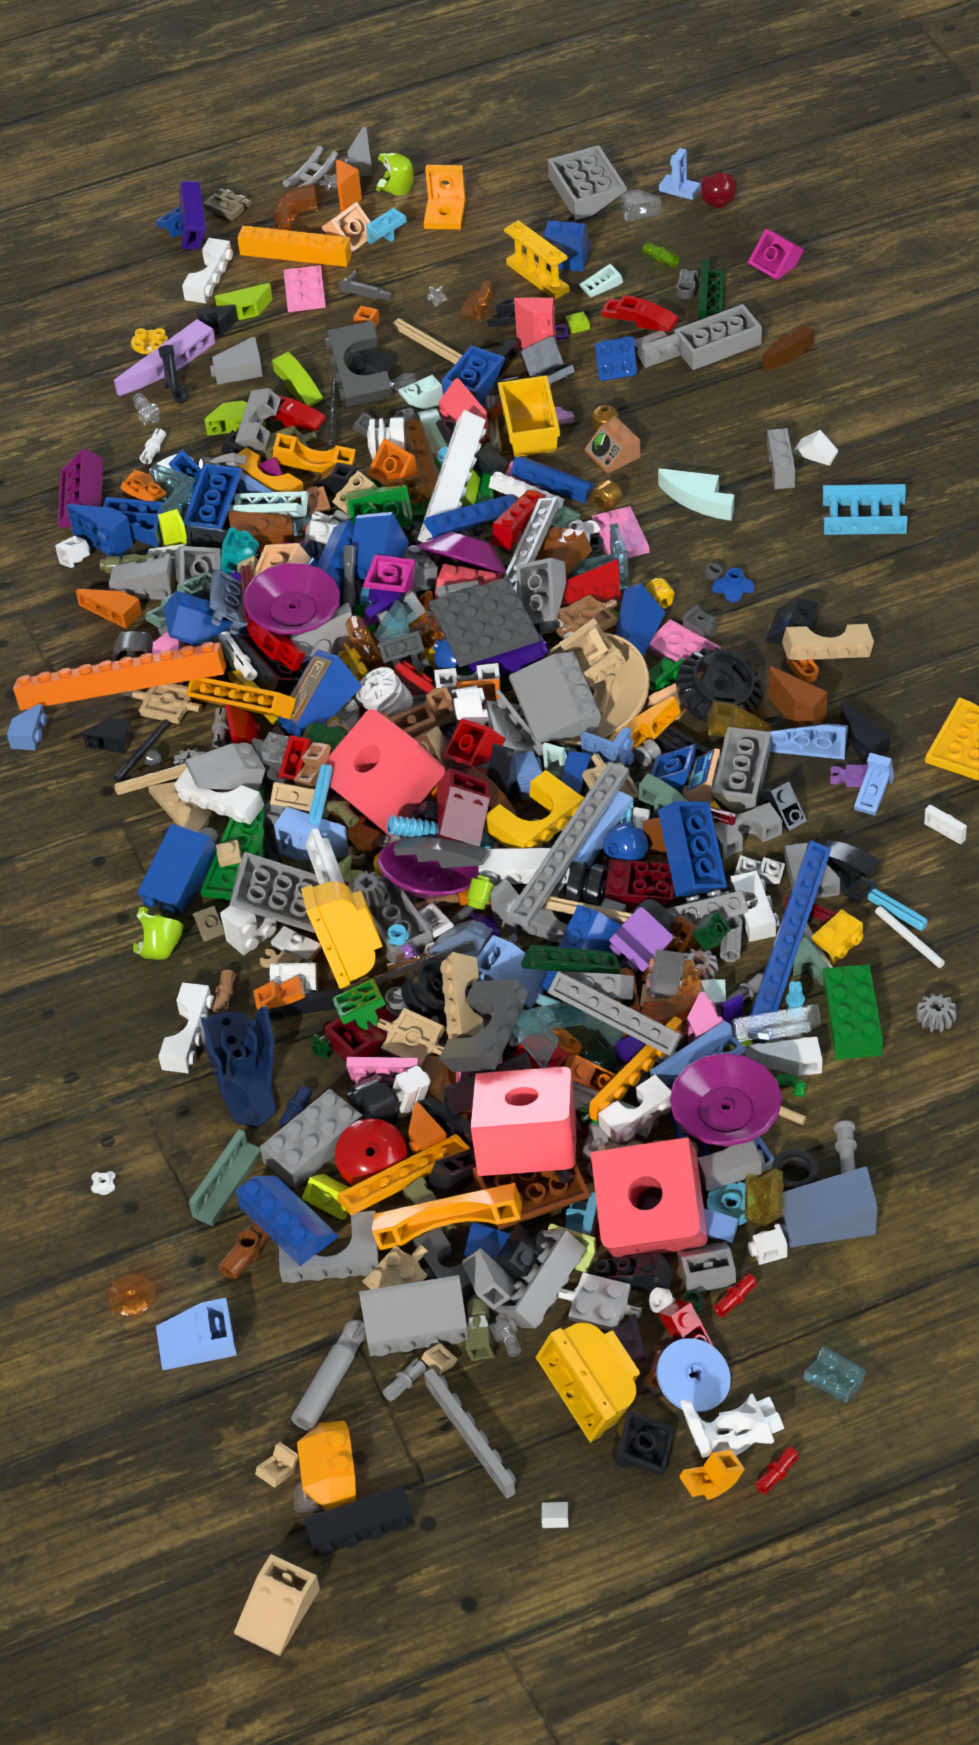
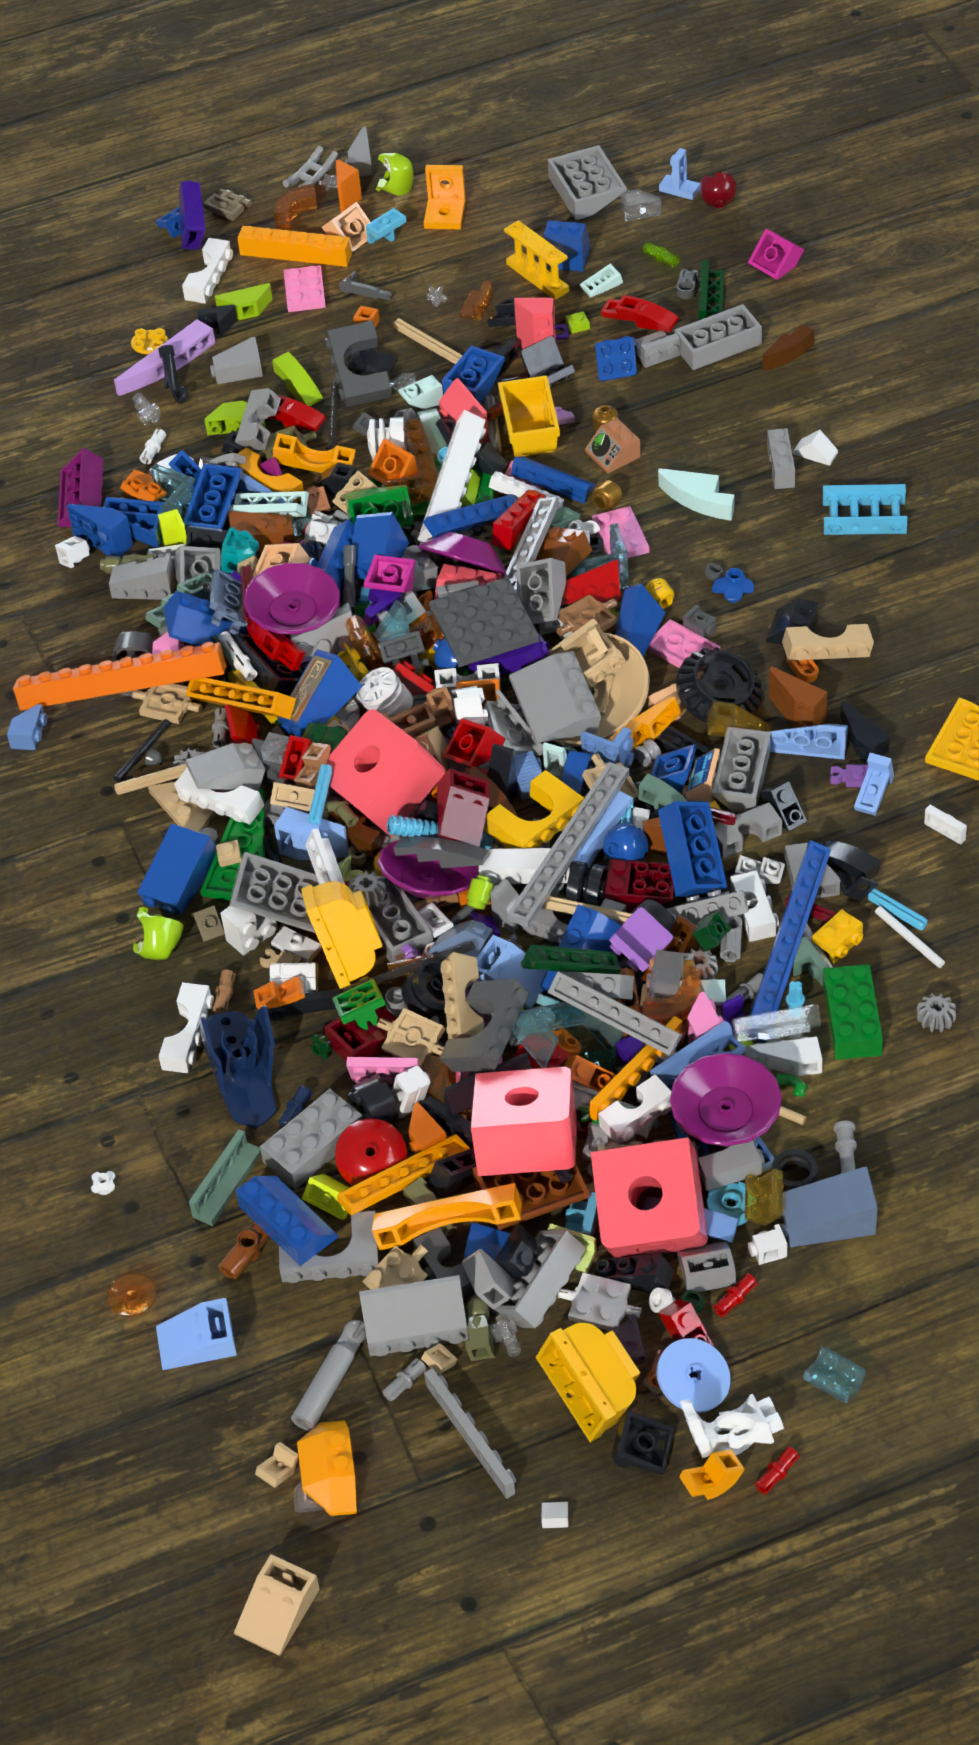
orange slope [76,589,142,629] -> none
black slope [82,718,134,754] -> none
black brick [303,1486,414,1557] -> none
medium azure plate [387,924,409,946] -> none
green bracket [648,657,684,695] -> none

